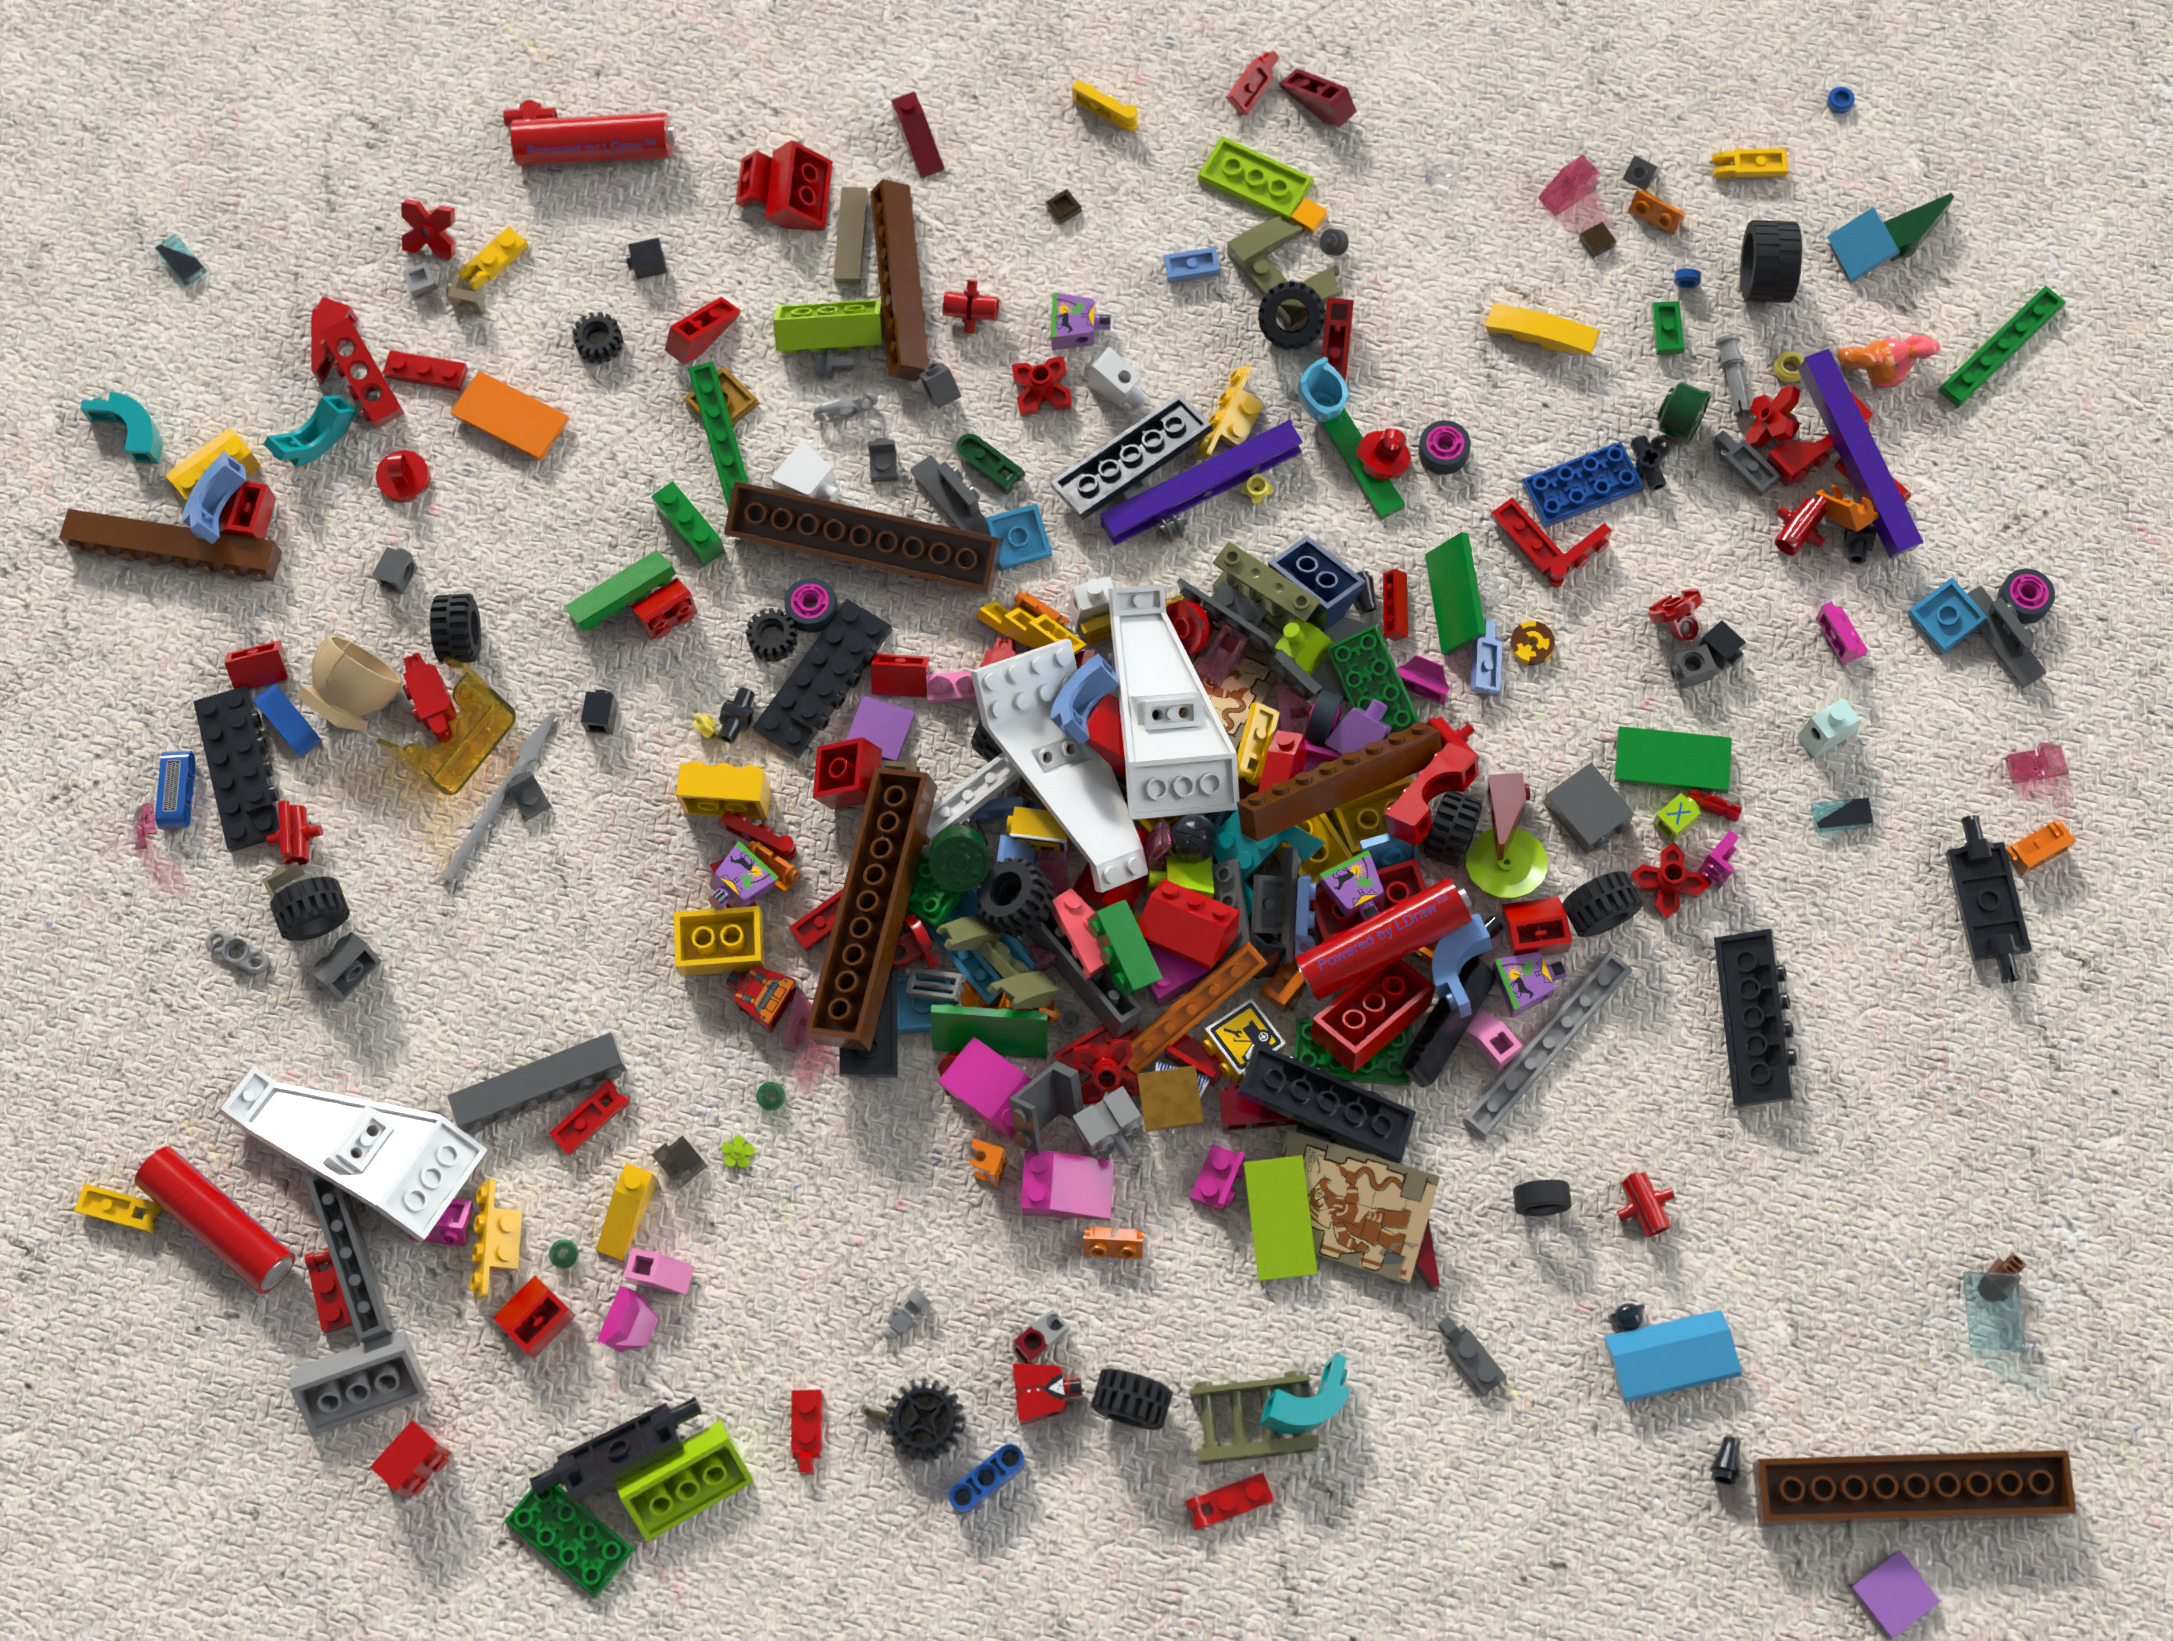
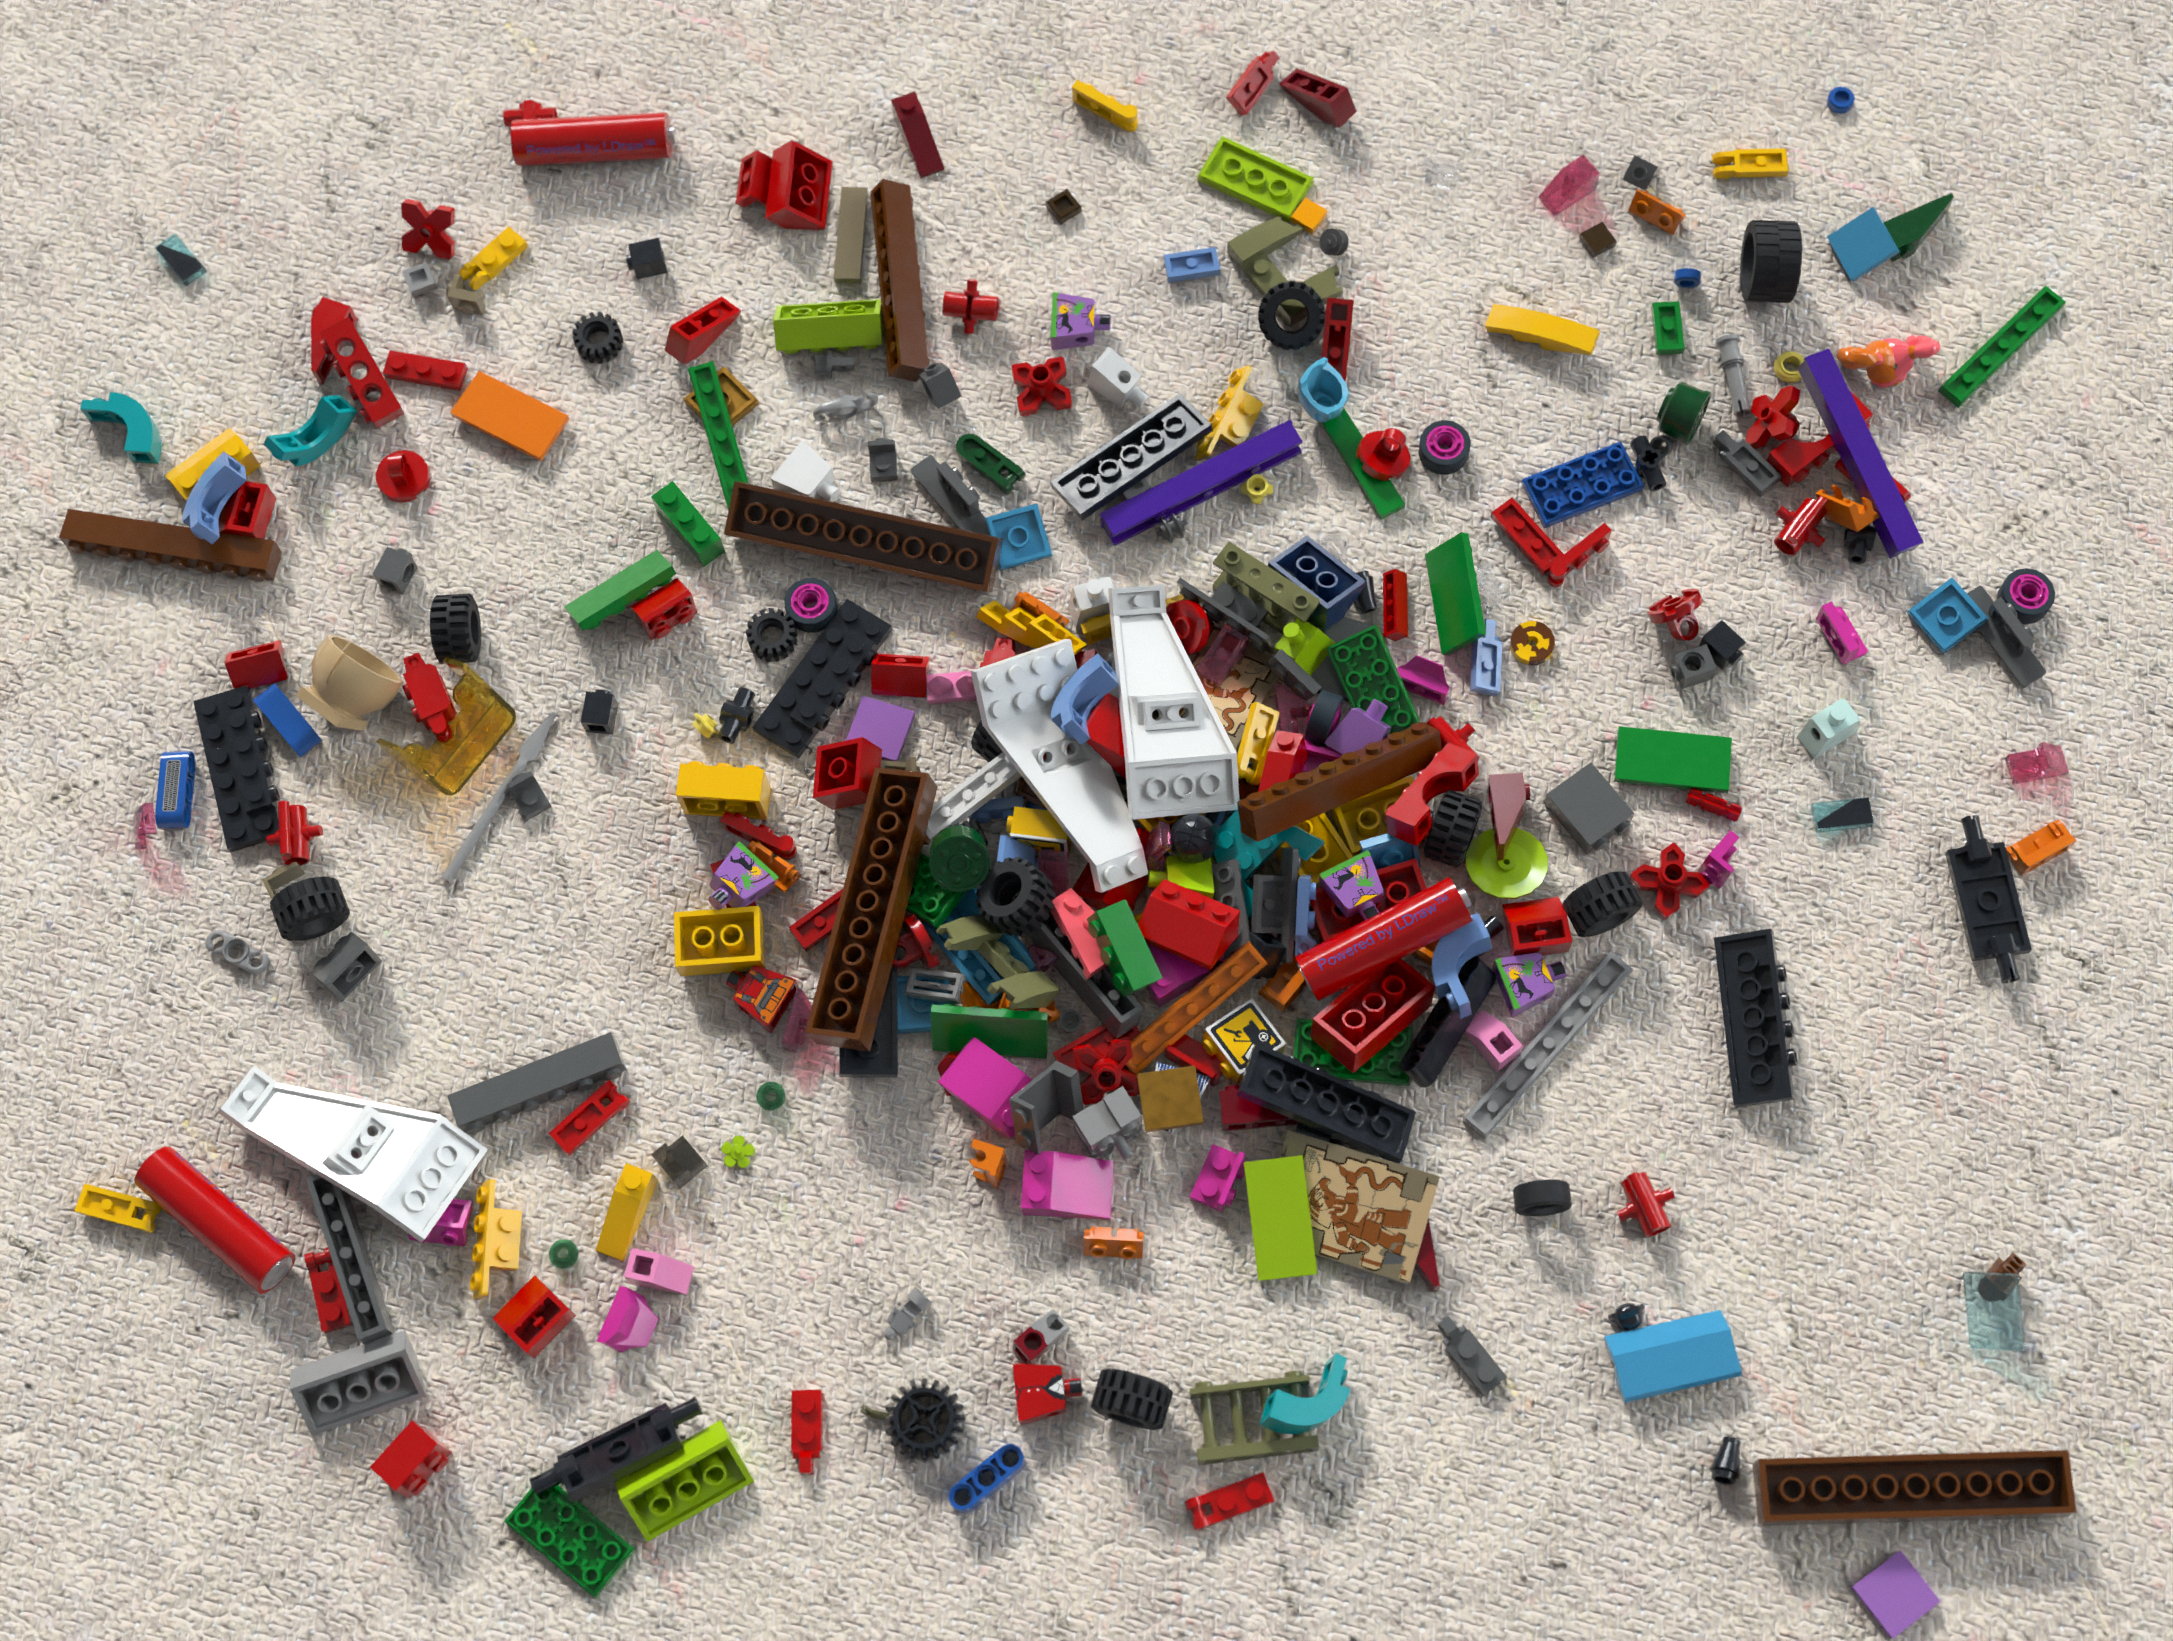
lime brick [1653,793,1701,843] -> none

